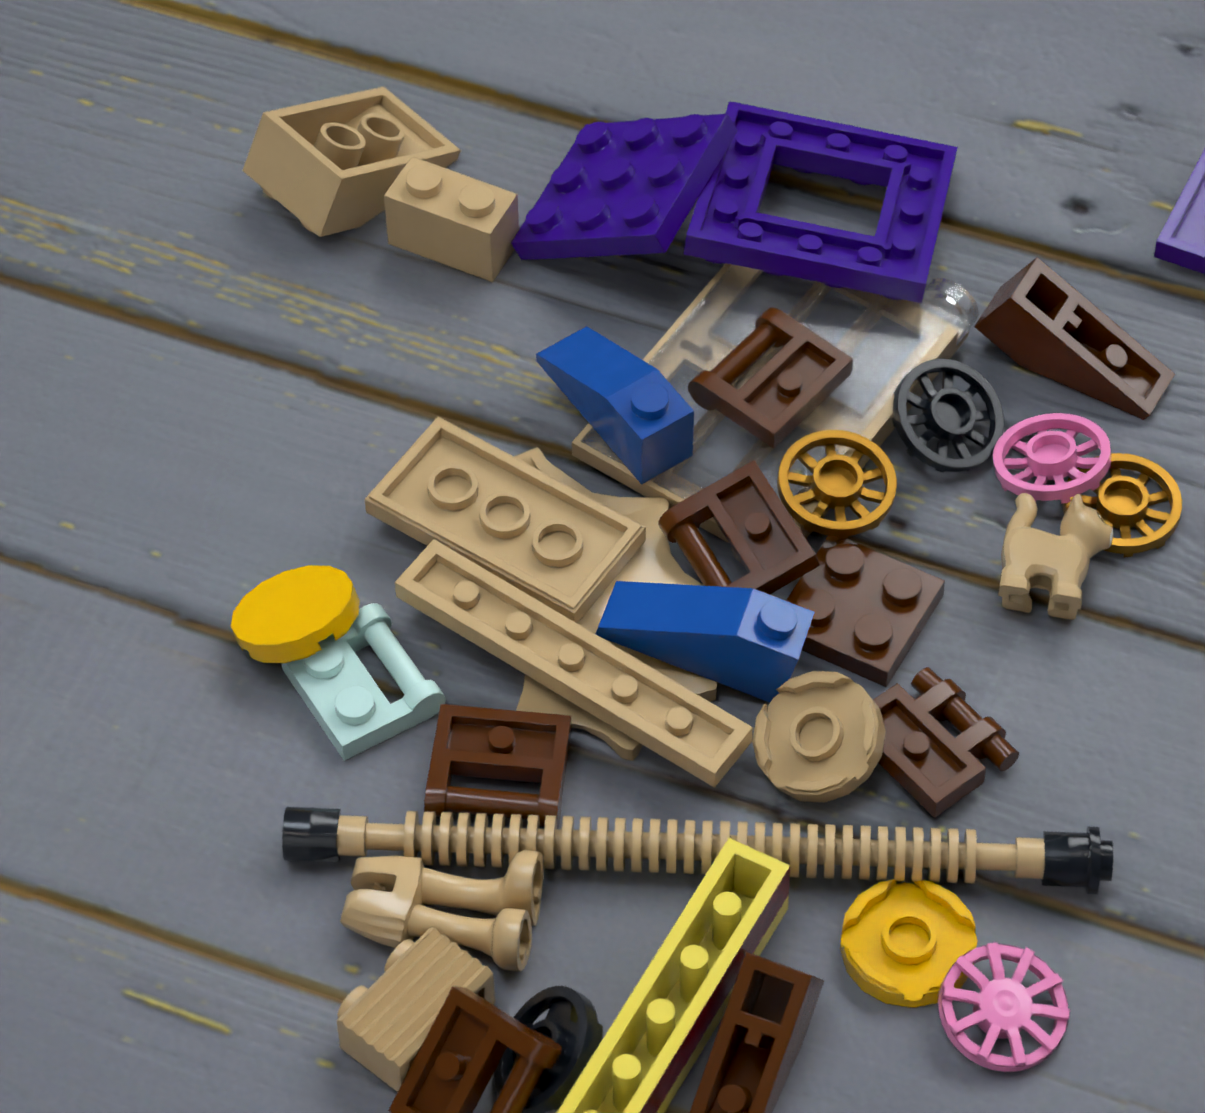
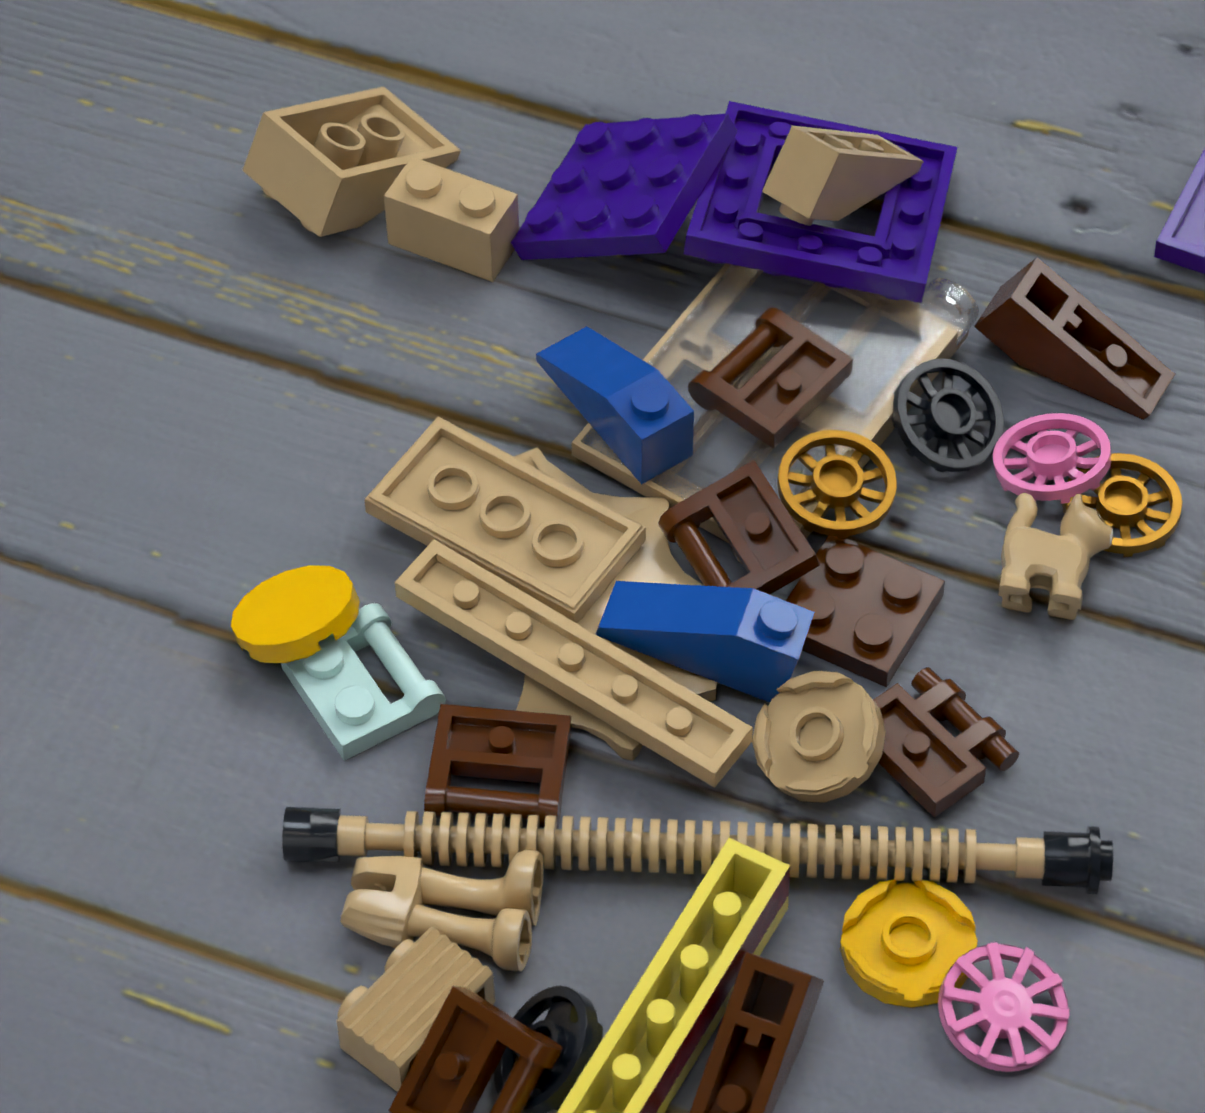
none -> tan slope [762,126,924,225]

